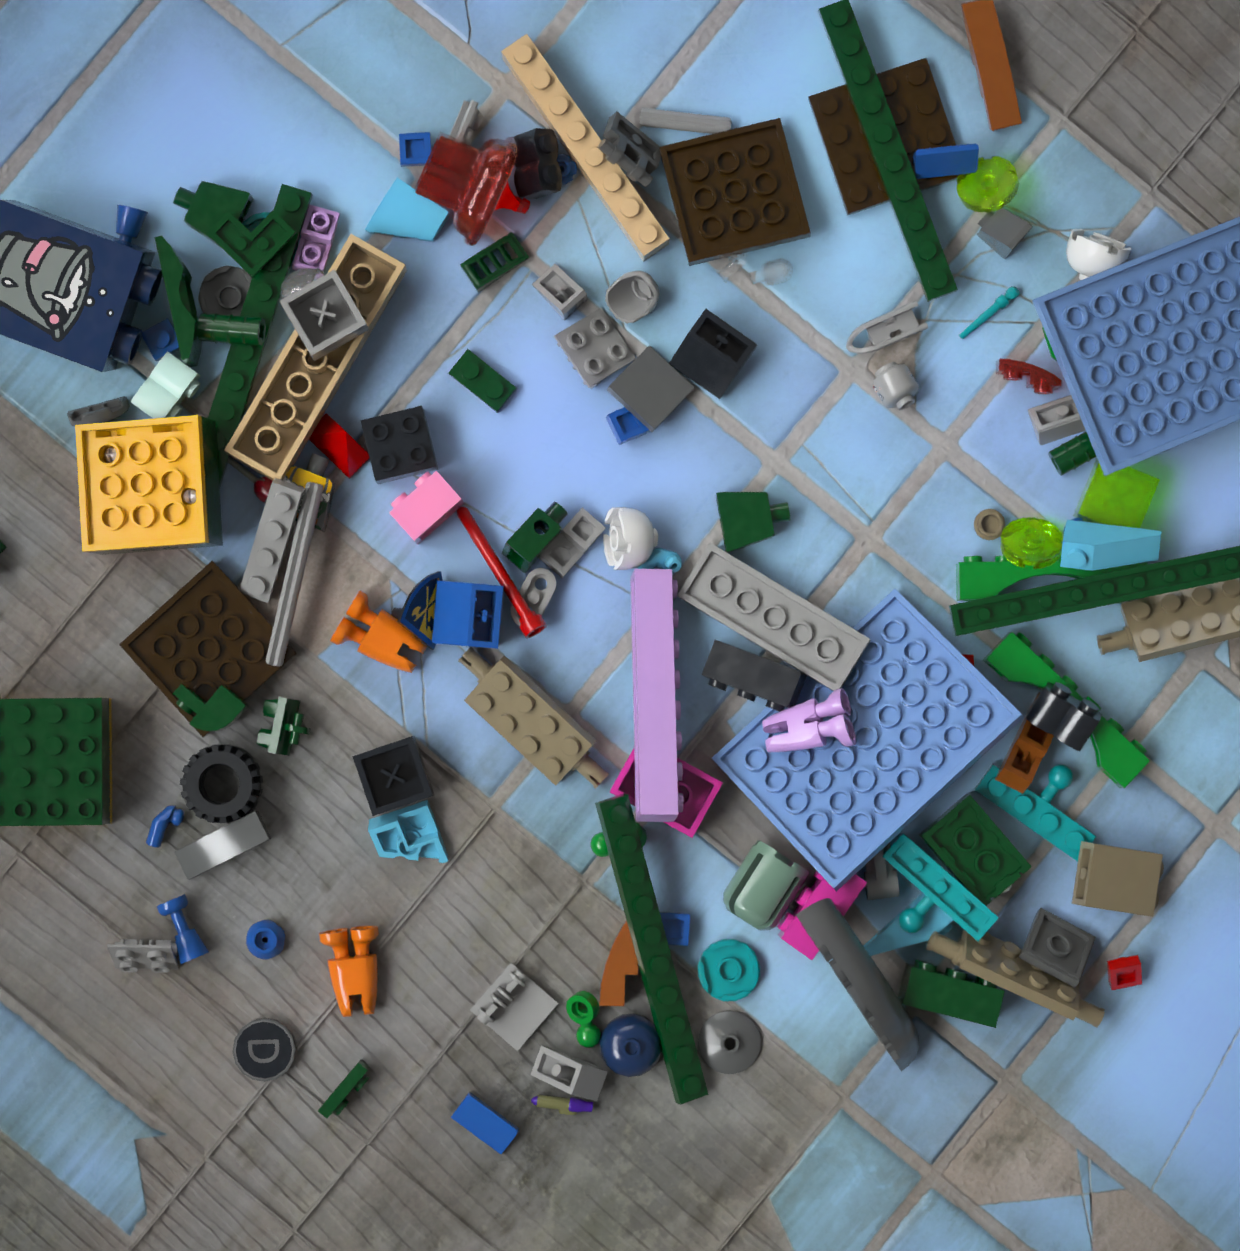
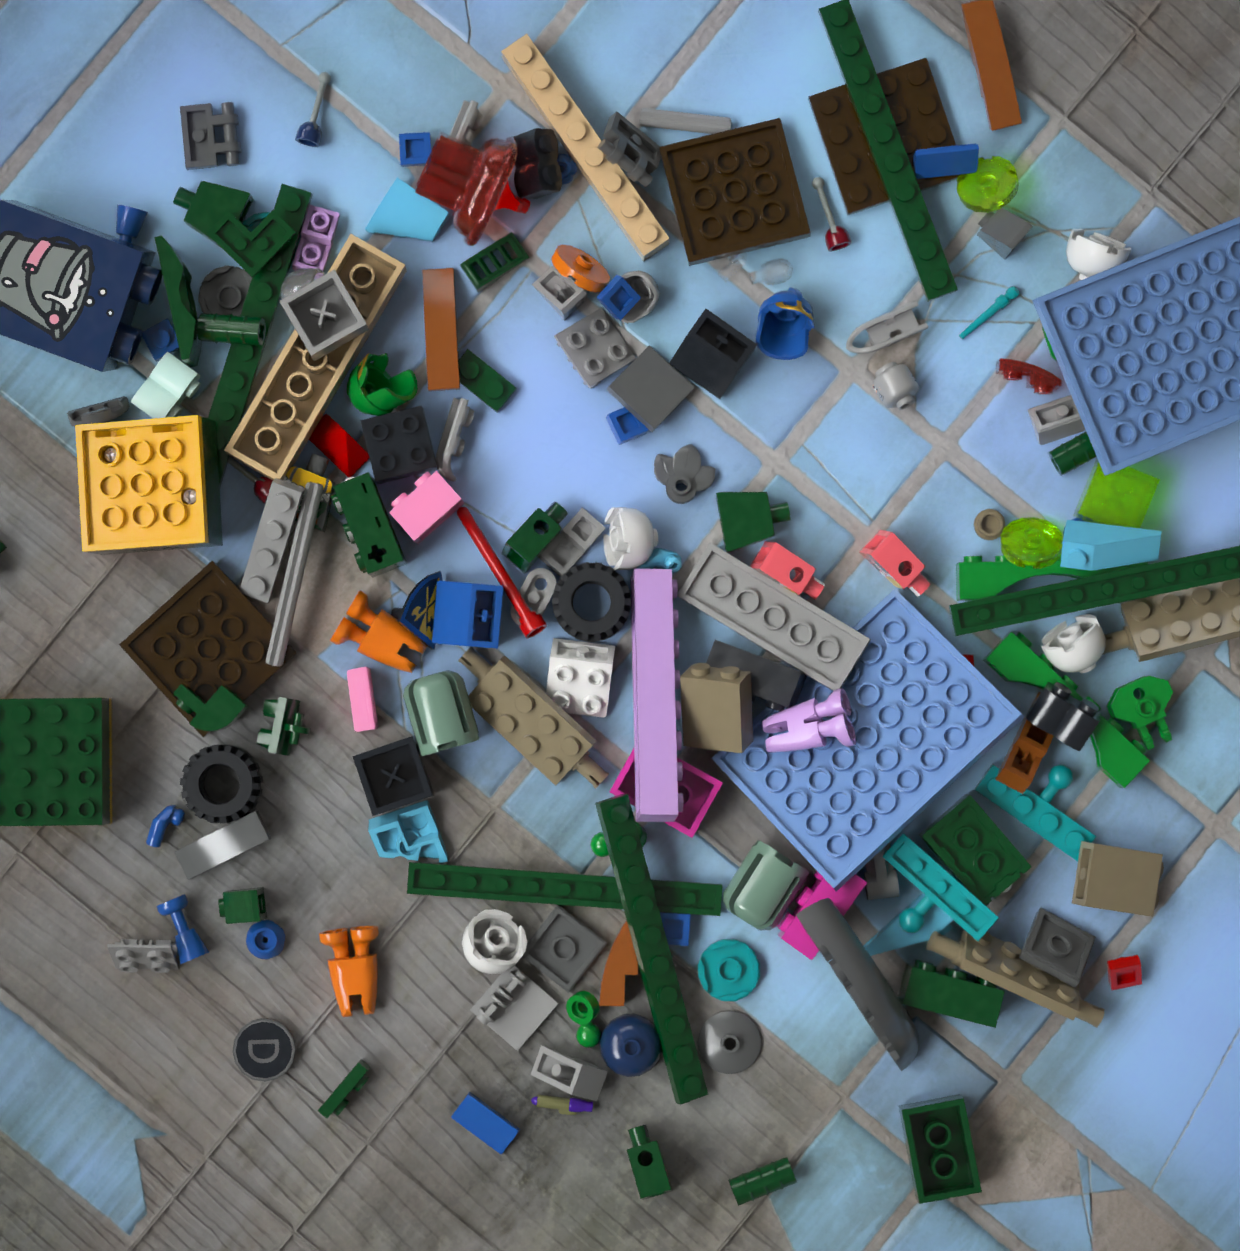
none -> dark grey plate [180,102,241,170]
none -> dark green slope [218,887,267,924]
none -> hinge [295,72,331,147]
none -> dark green piece [331,472,407,578]
none -> green helmet [347,353,418,416]
none -> bright pink slope [347,667,378,732]
none -> sand green cylinder [403,670,479,756]
none -> dark green plate [407,862,722,916]
none -> dark orange slope [422,268,460,391]
none -> light grey piece [436,398,474,482]
none -> white cylinder [462,909,527,974]
none -> dark grey tile [522,905,607,993]
none -> white bracket [546,638,615,718]
none -> orange plate [551,244,610,292]
none -> black tyre [552,562,631,642]
none -> blue plate [596,275,641,321]
none -> dark green torso [627,1125,673,1200]
none -> dark grey plate [654,444,715,504]
none -> dark tan brick [680,663,753,753]
none -> dark green axle [728,1157,797,1206]
none -> coral torso [750,541,825,600]
none -> blue helmet [756,287,815,360]
none -> hinge [812,177,852,252]
none -> coral torso [859,530,931,597]
none -> dark green brick [898,1094,982,1204]
none -> white cylinder [1041,614,1106,673]
none -> green hinge [1106,676,1173,751]

